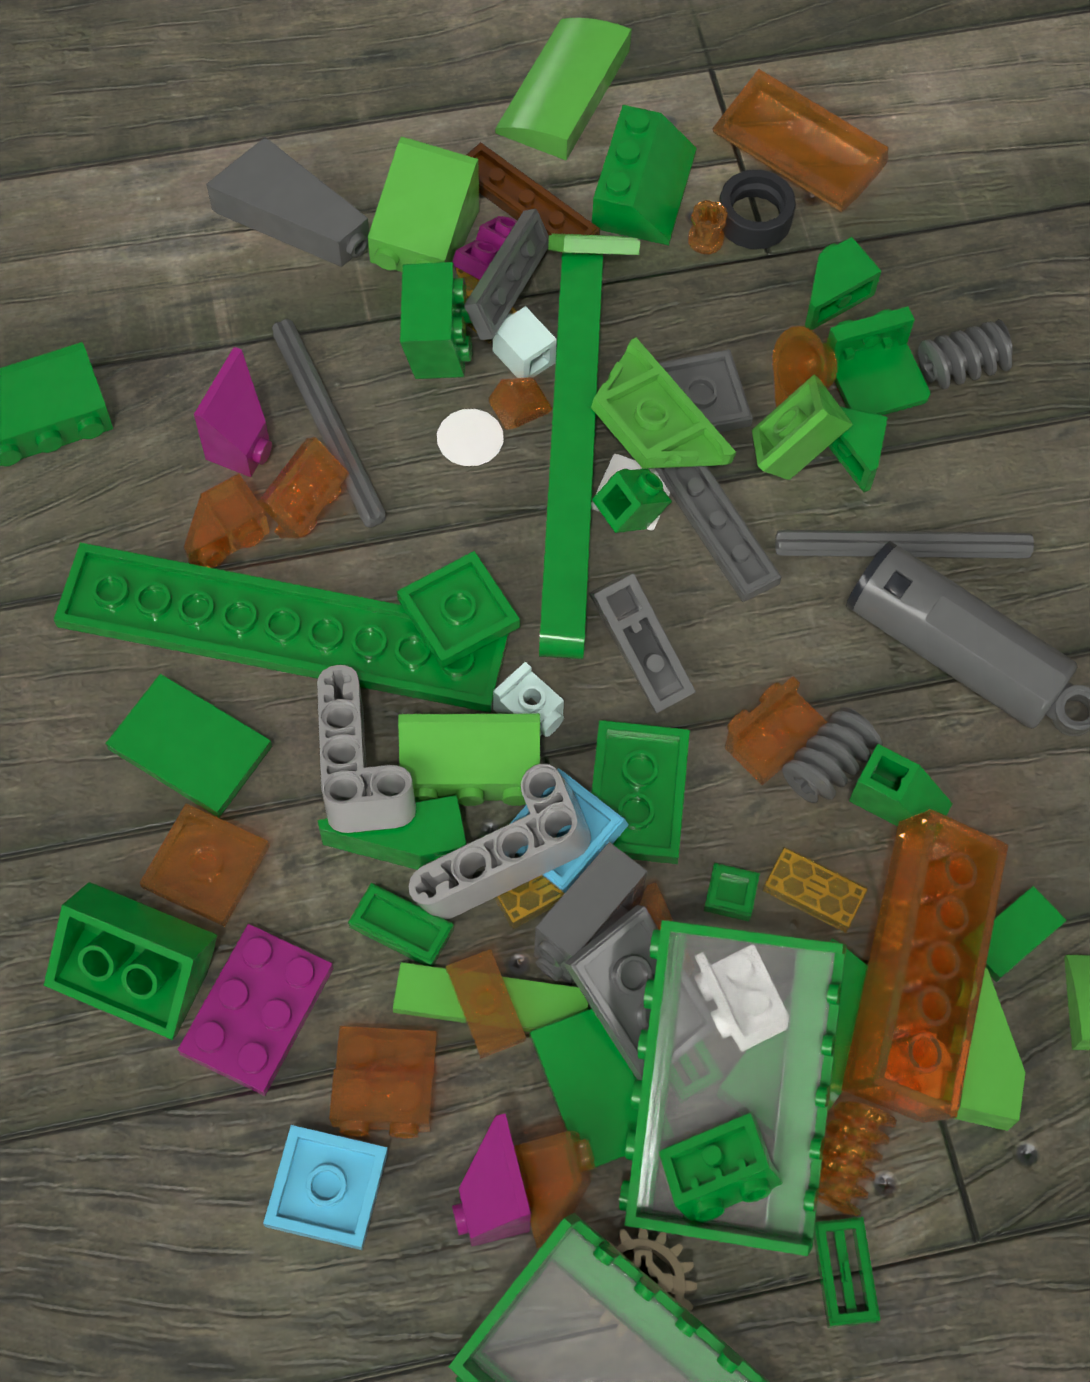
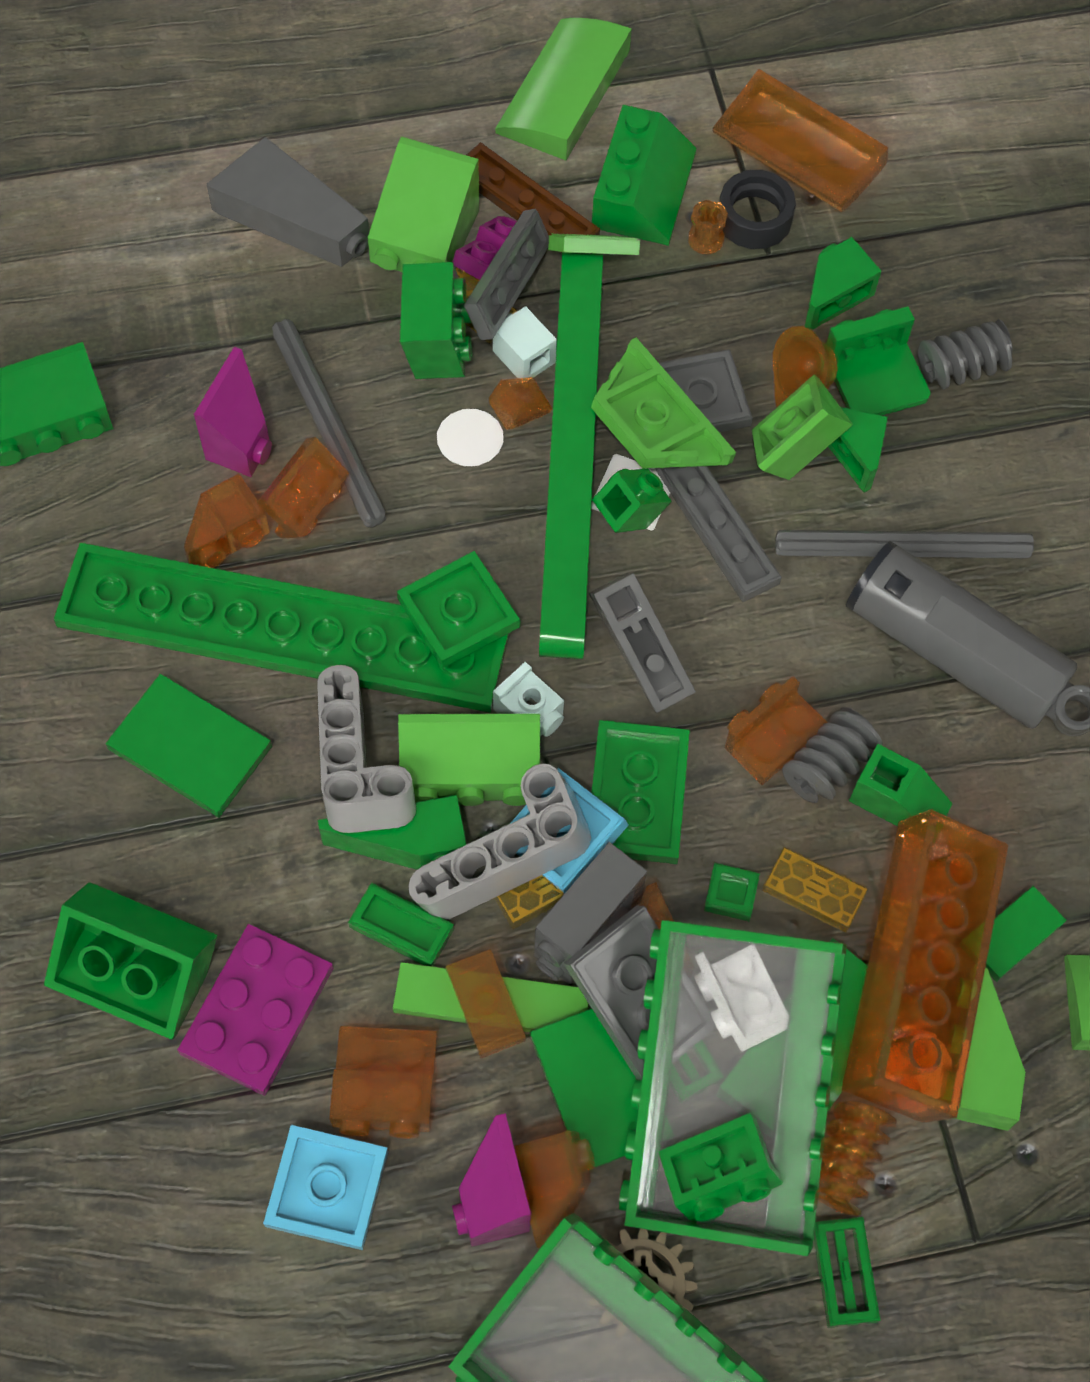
clear orange plate [140,803,270,927] -> none

